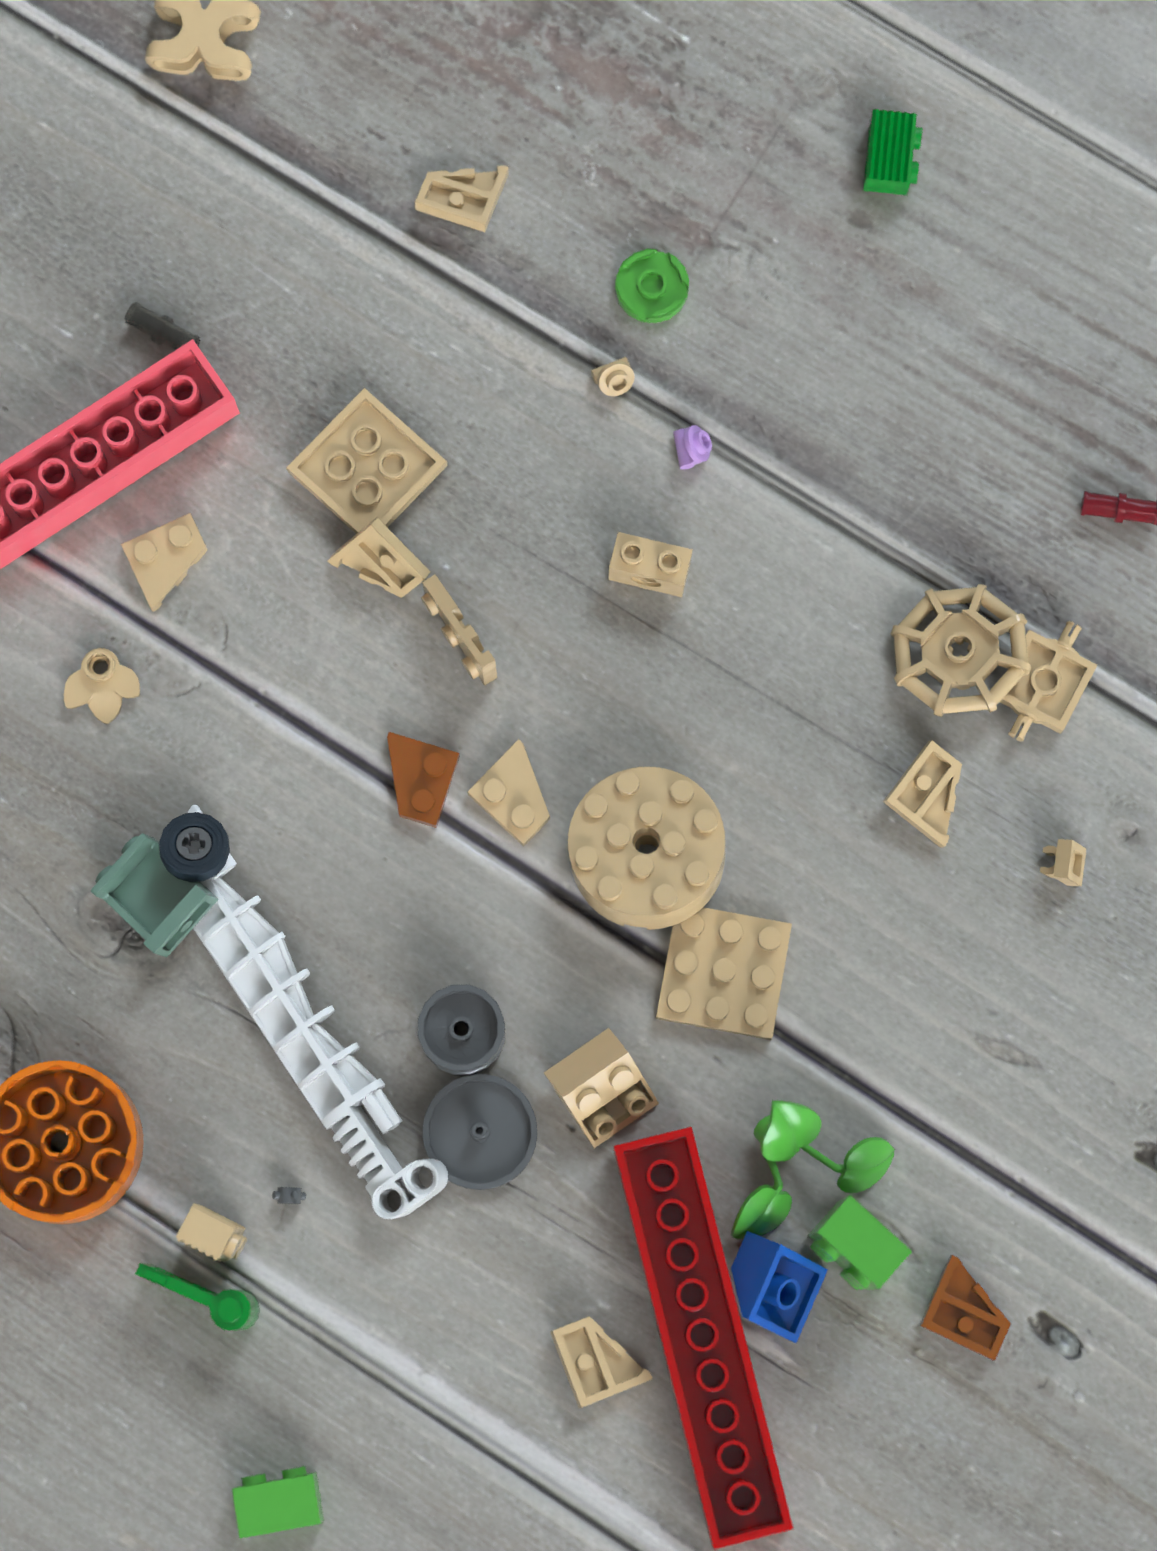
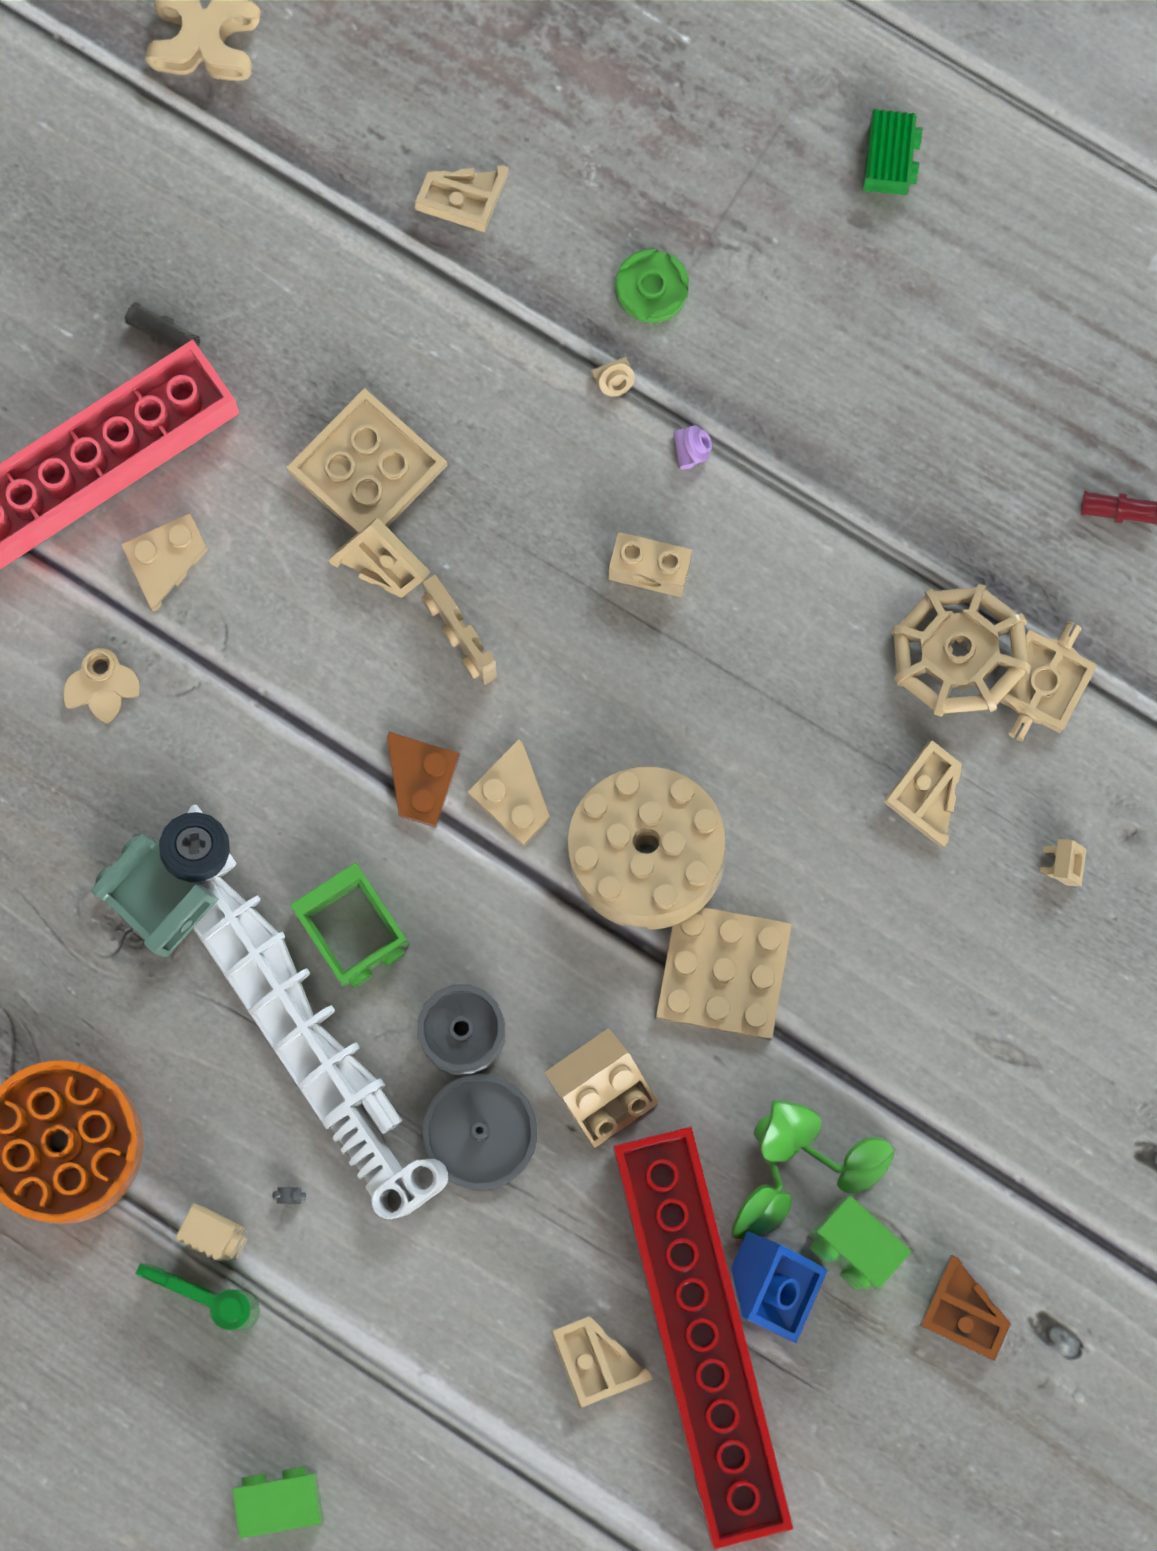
none -> bright green window [290,862,409,988]

